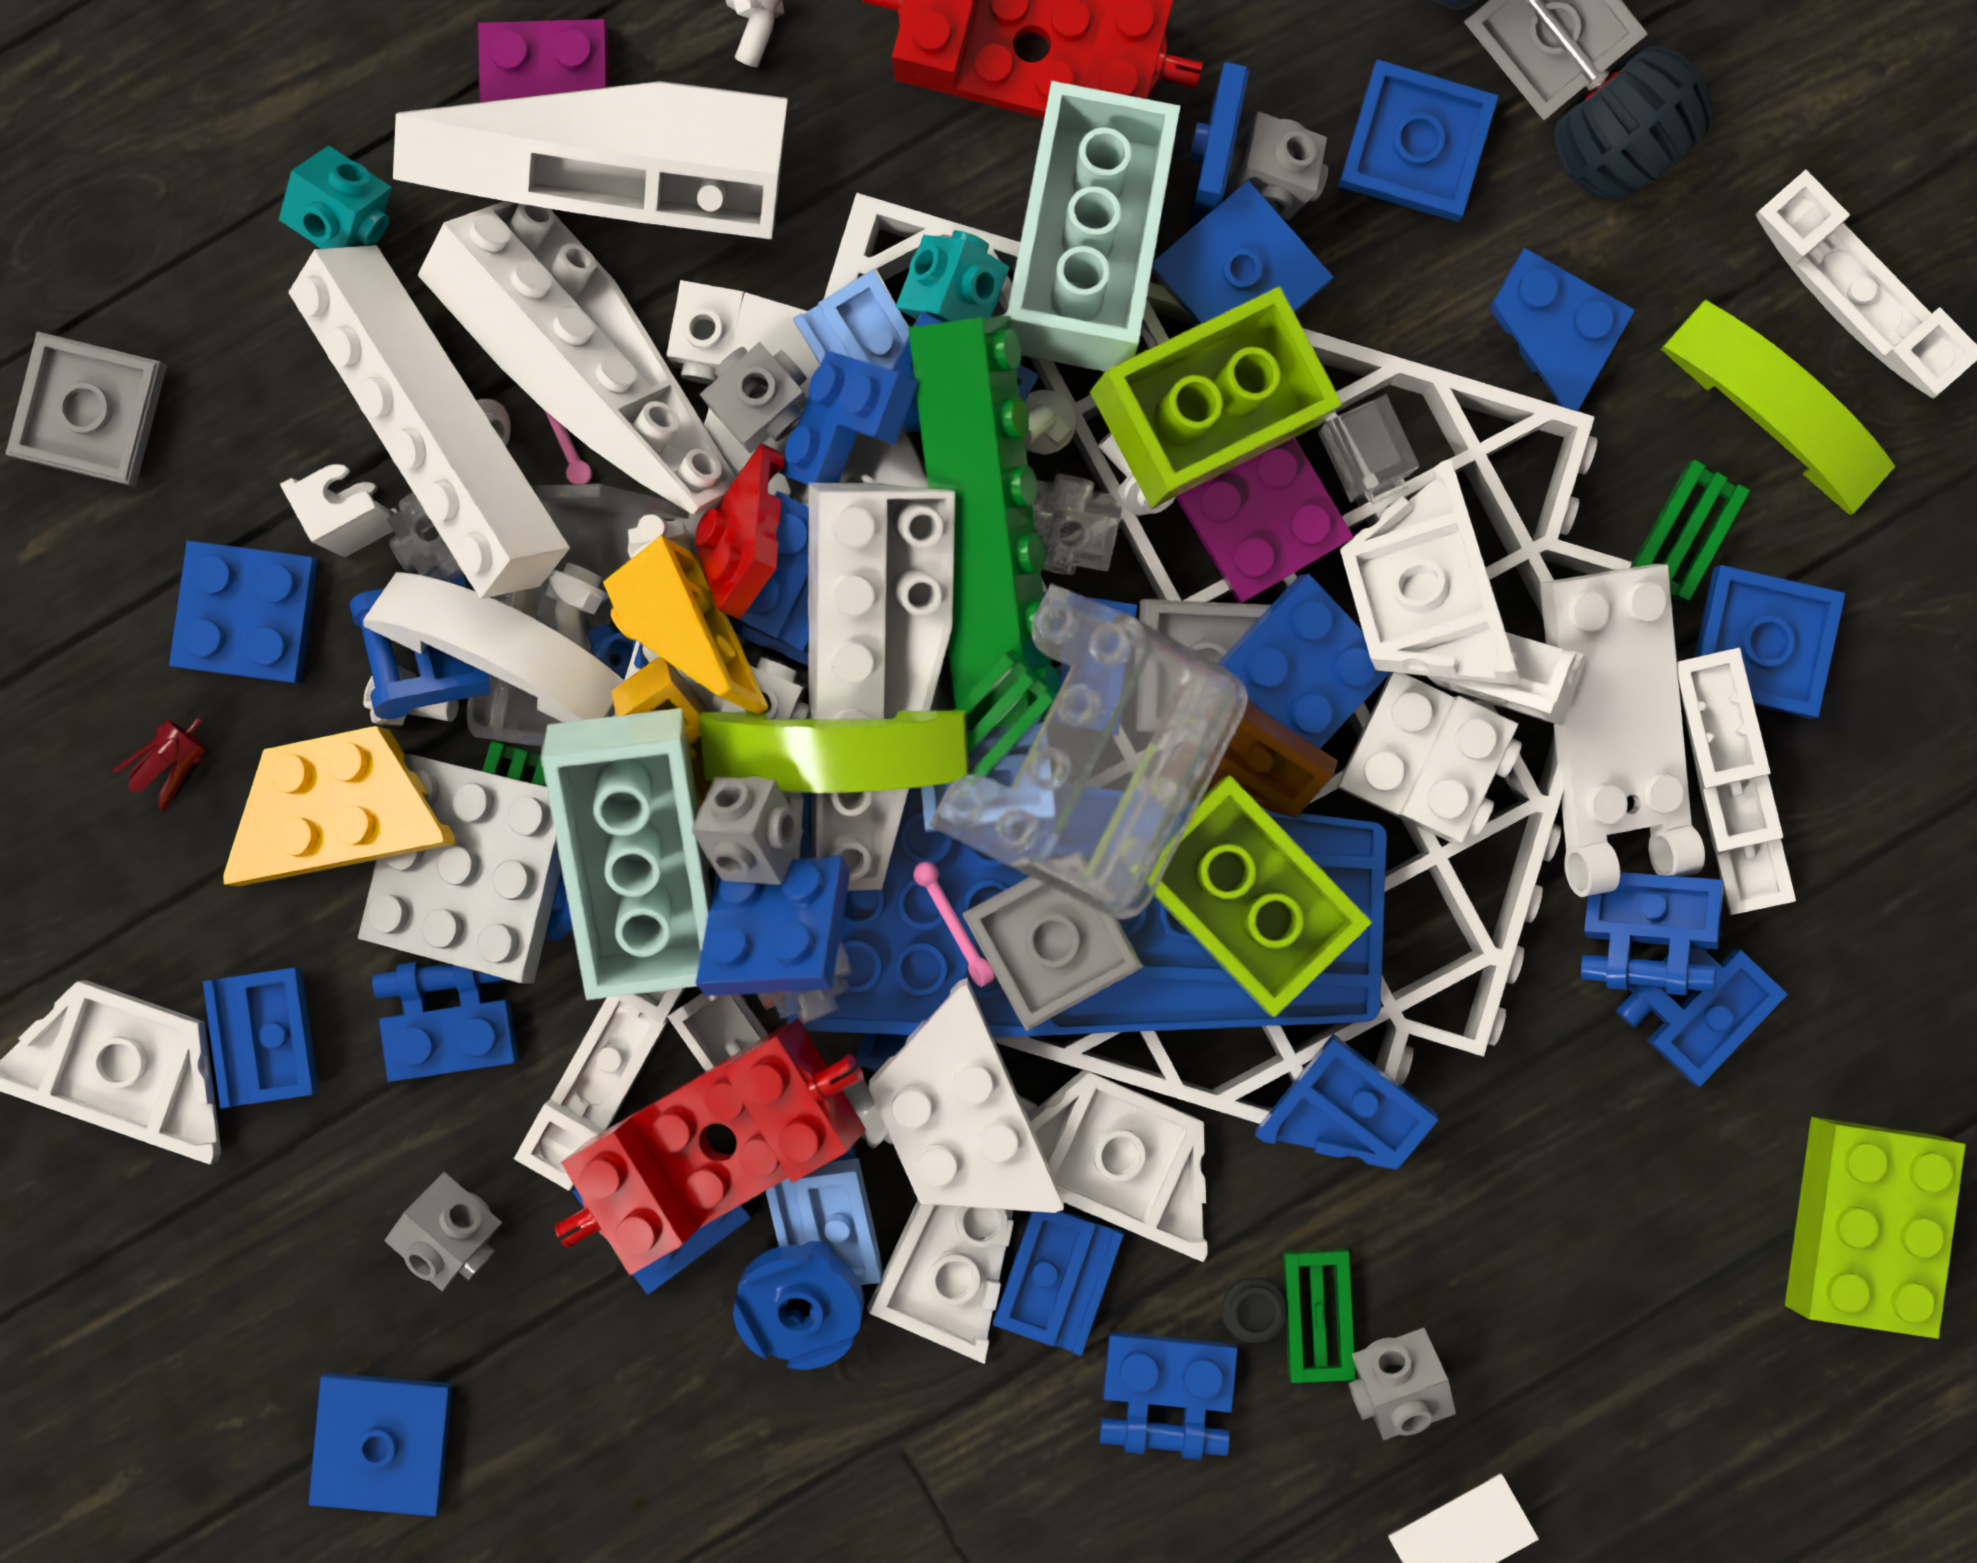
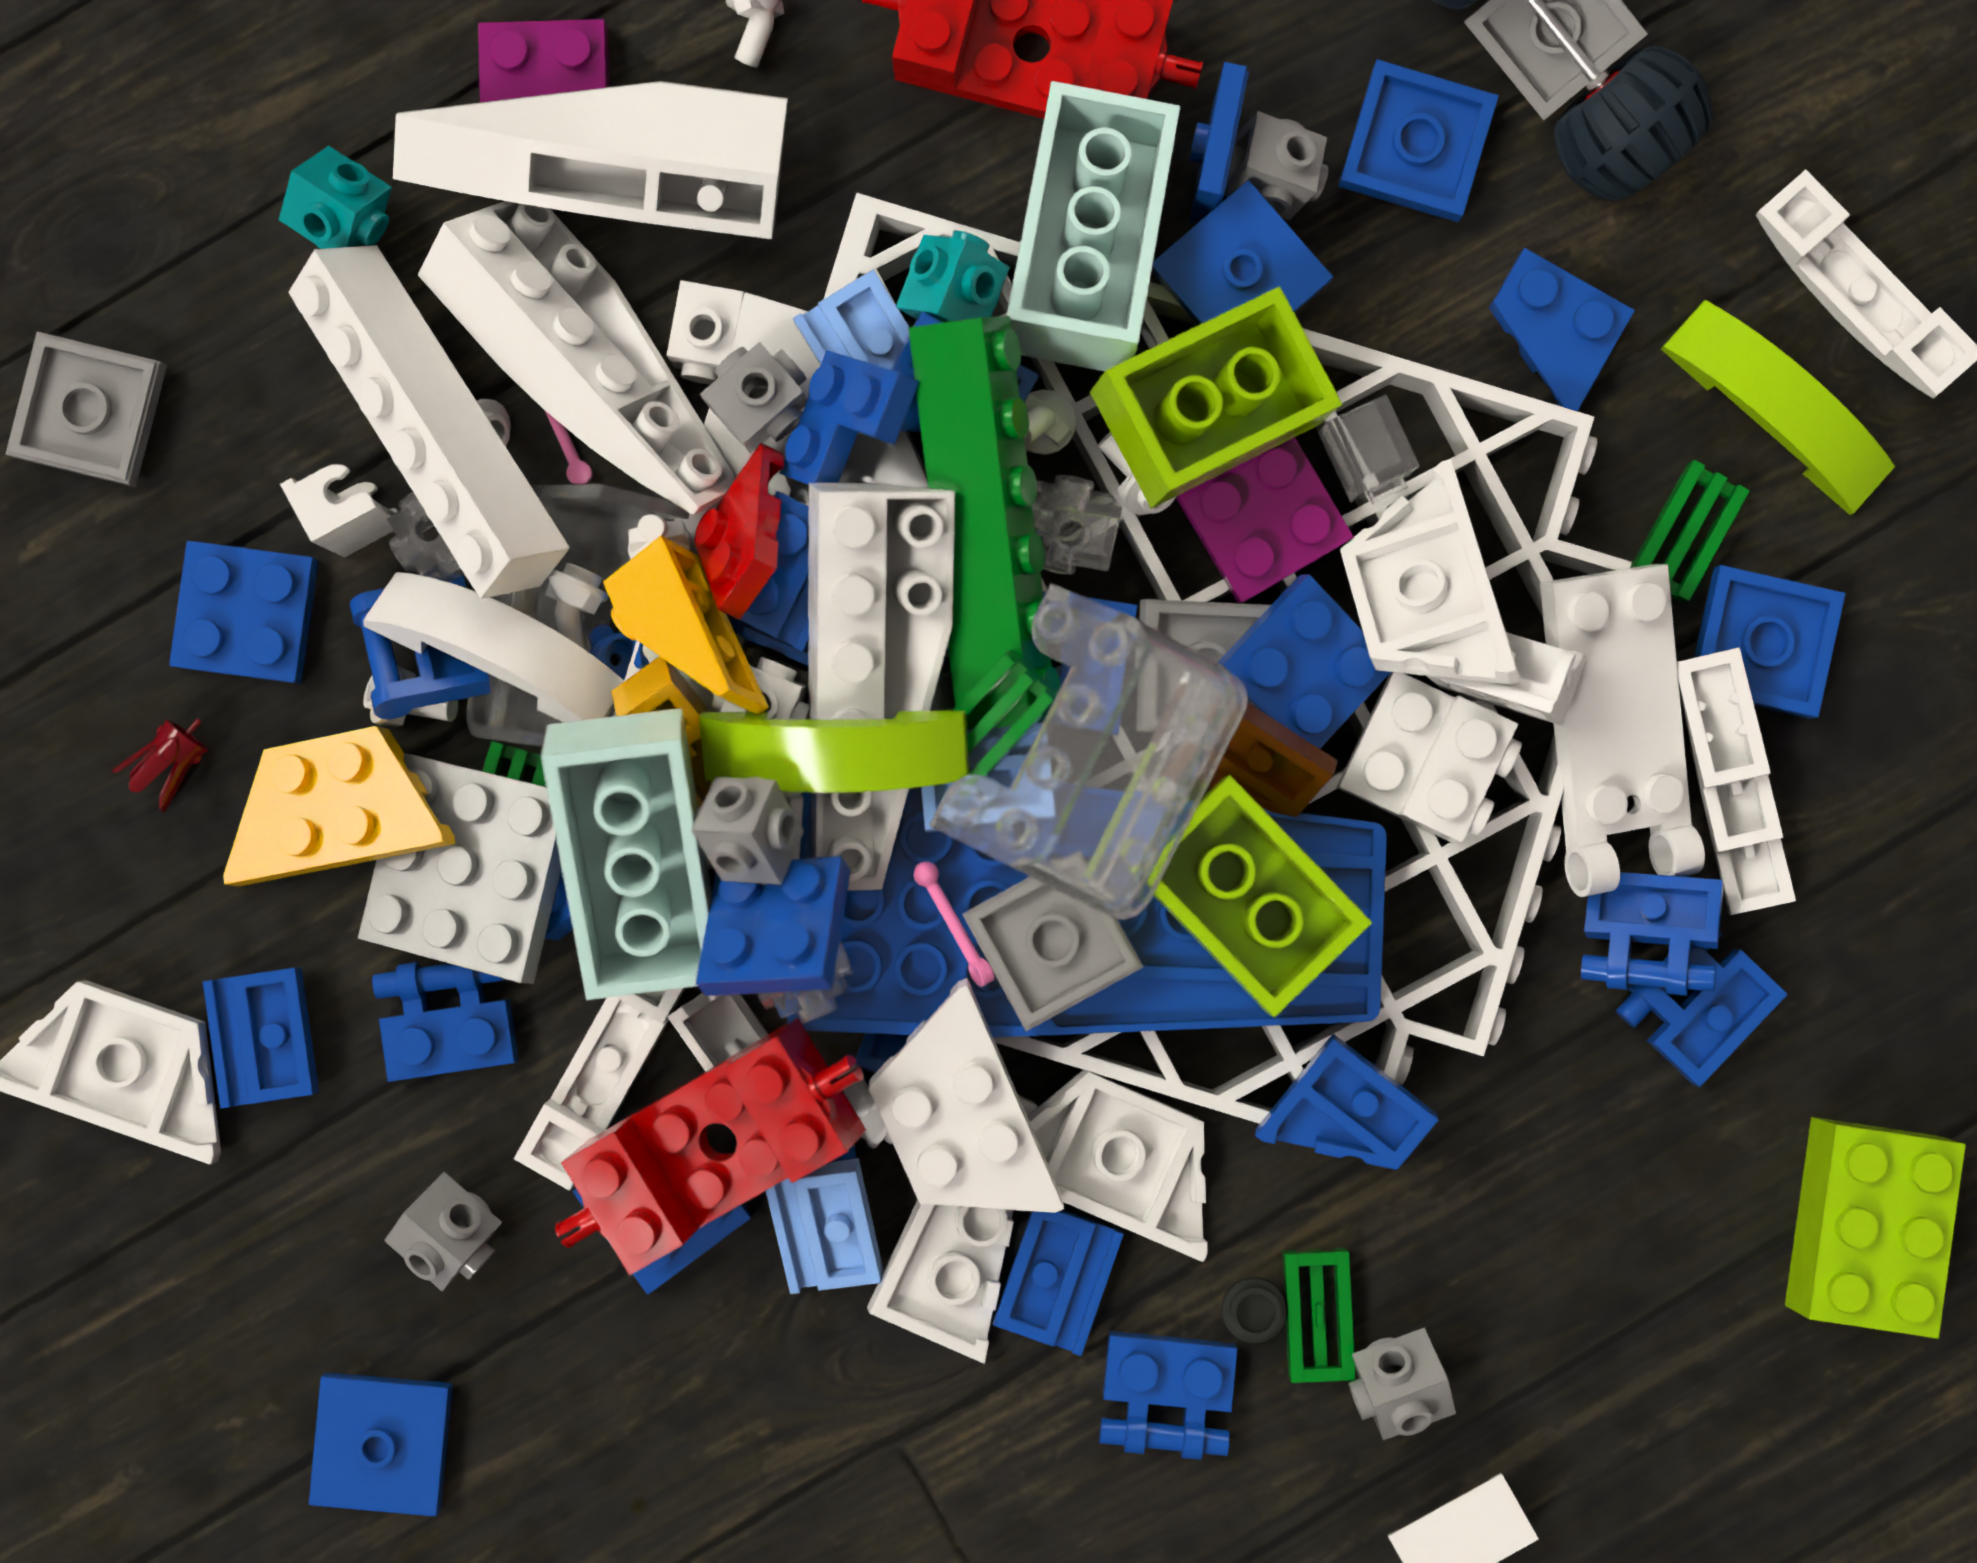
blue plate [733,1241,865,1370] -> none

